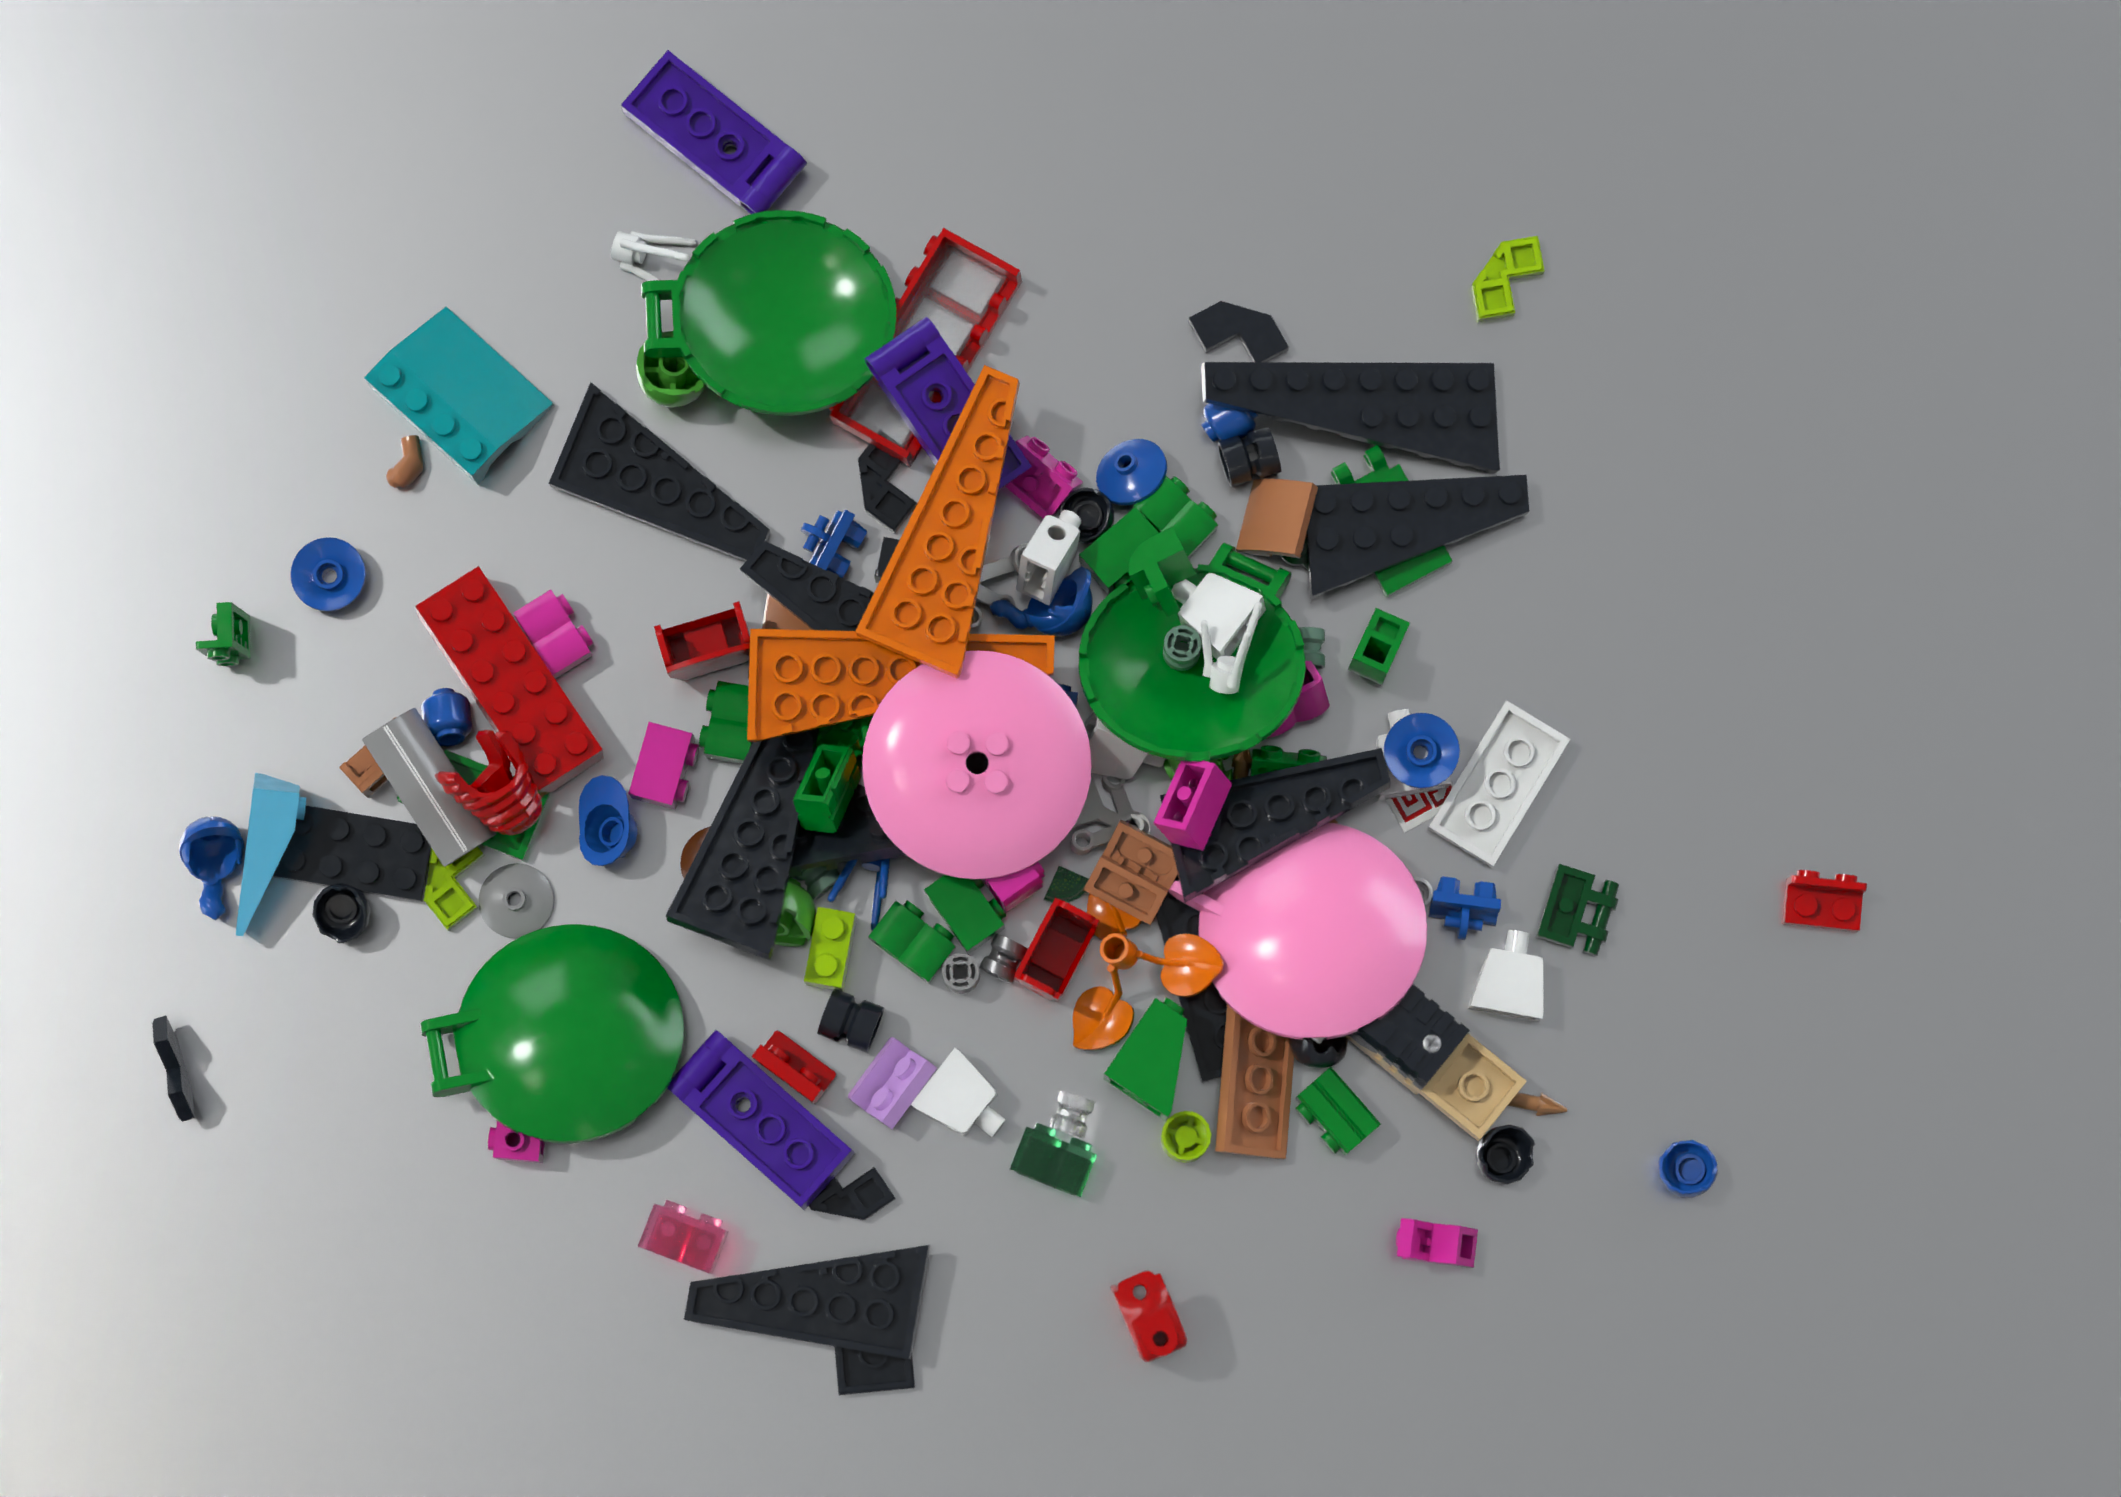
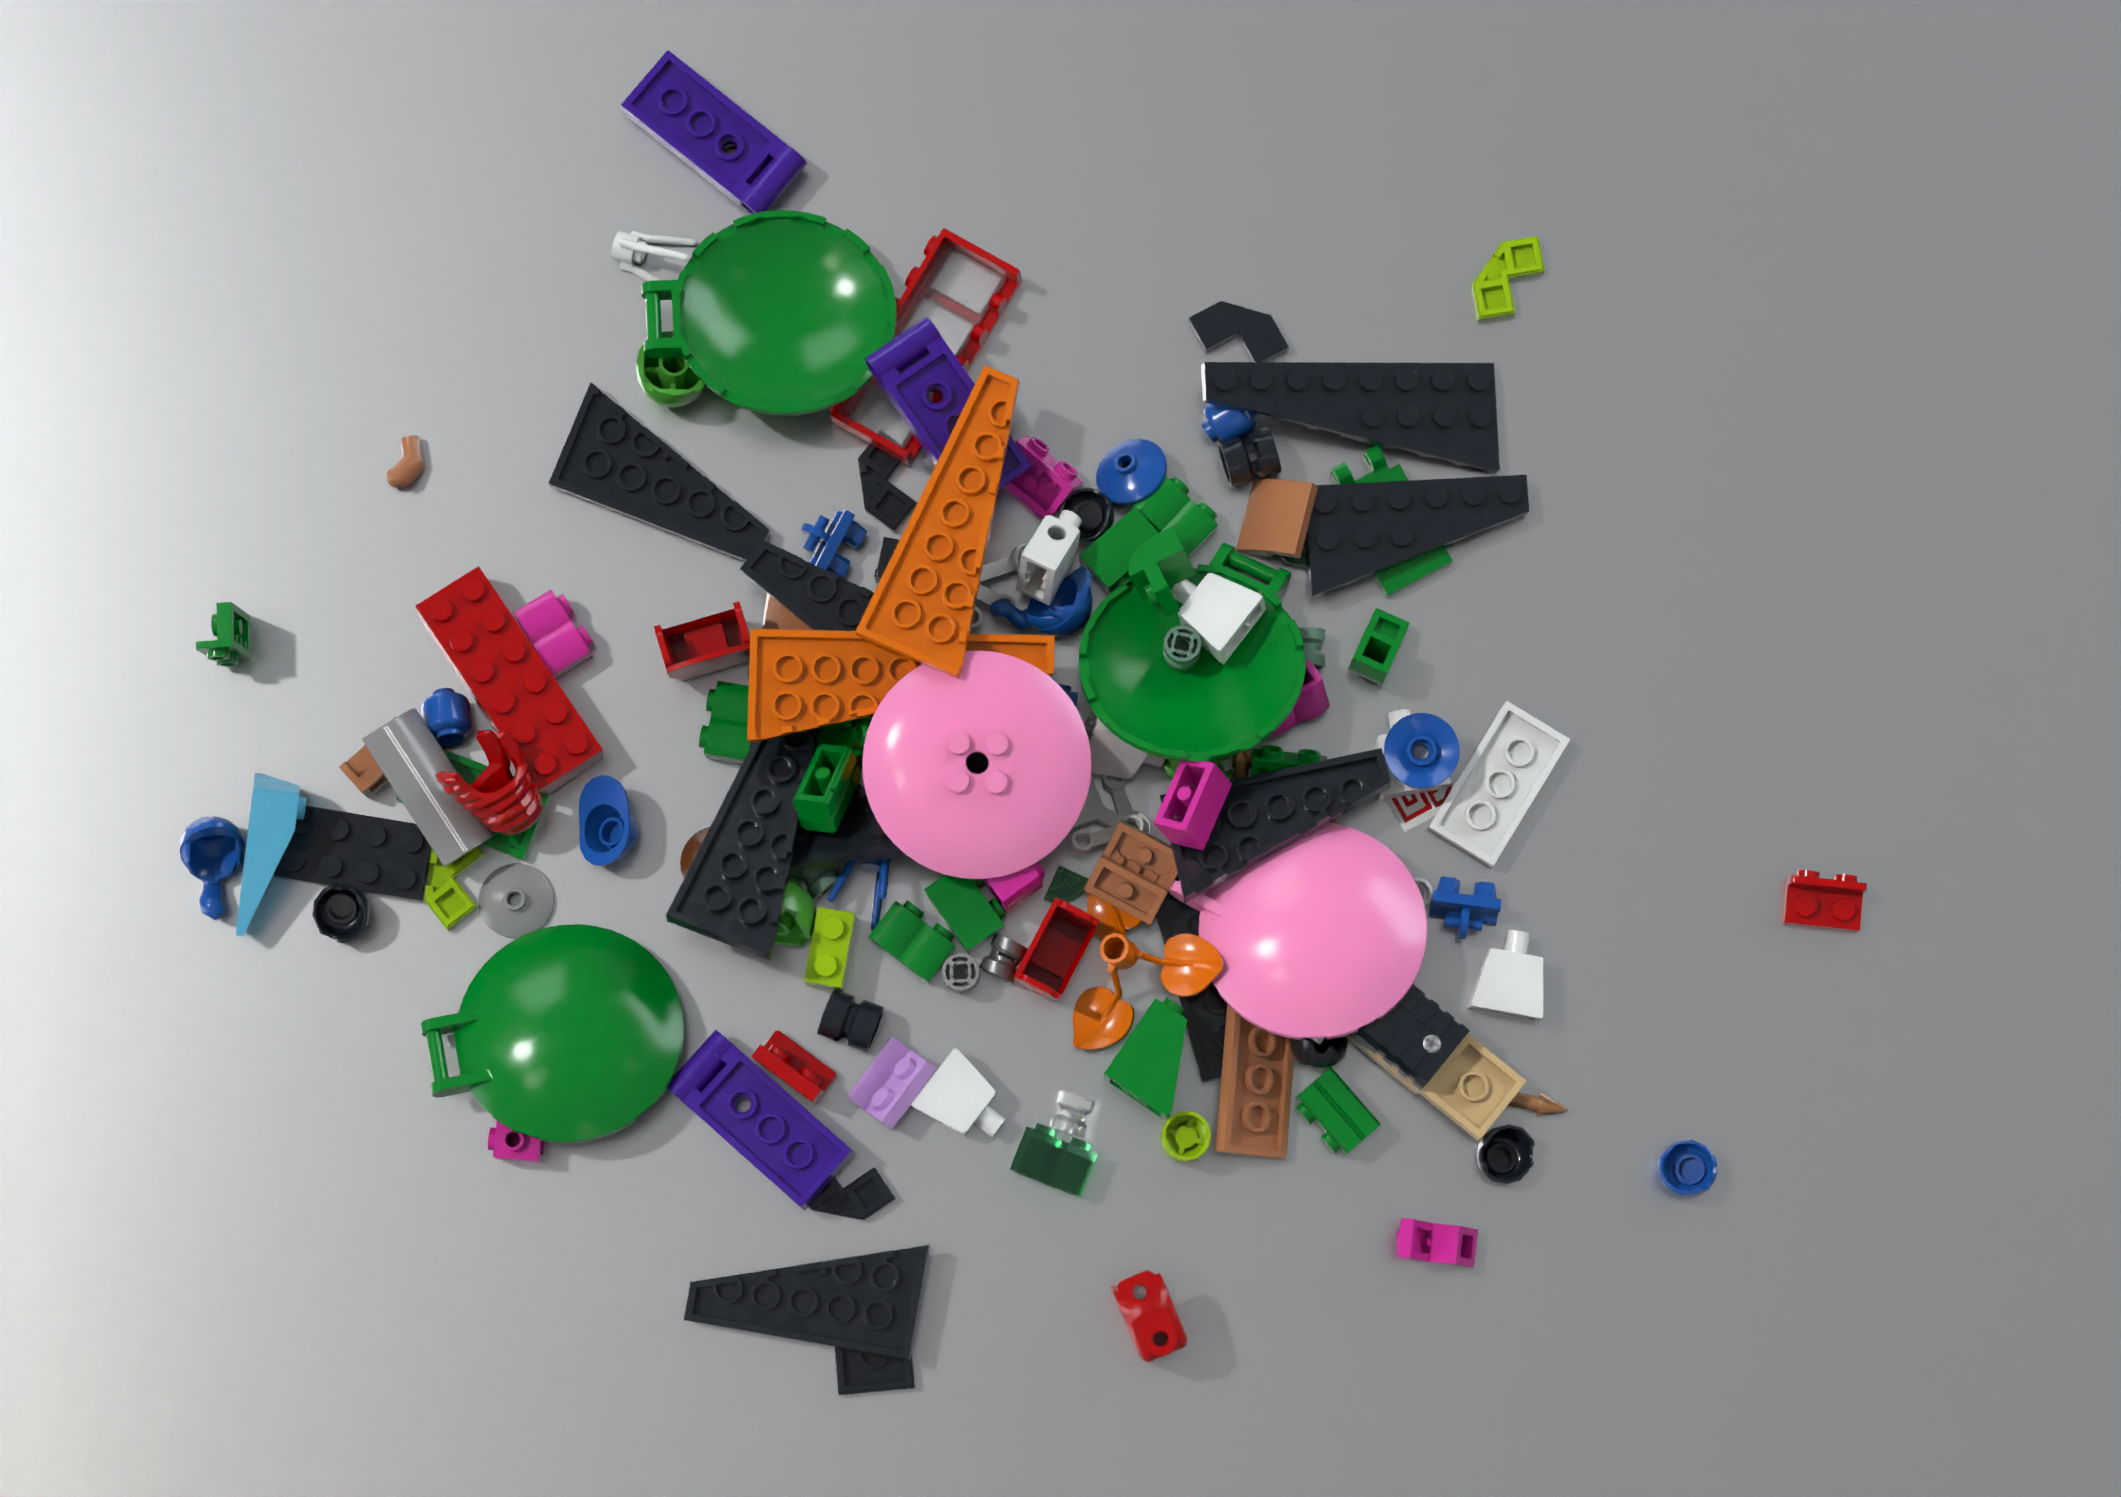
black tile [152,1016,195,1122] -> none
blue dish [290,537,366,611] -> none
teal piece [364,307,554,485] -> none
dark pink brick [628,722,699,810] -> none
clear pink brick [638,1200,729,1274] -> none
white plant [1201,602,1262,694] -> none
dark green plate [1536,864,1619,956] -> none

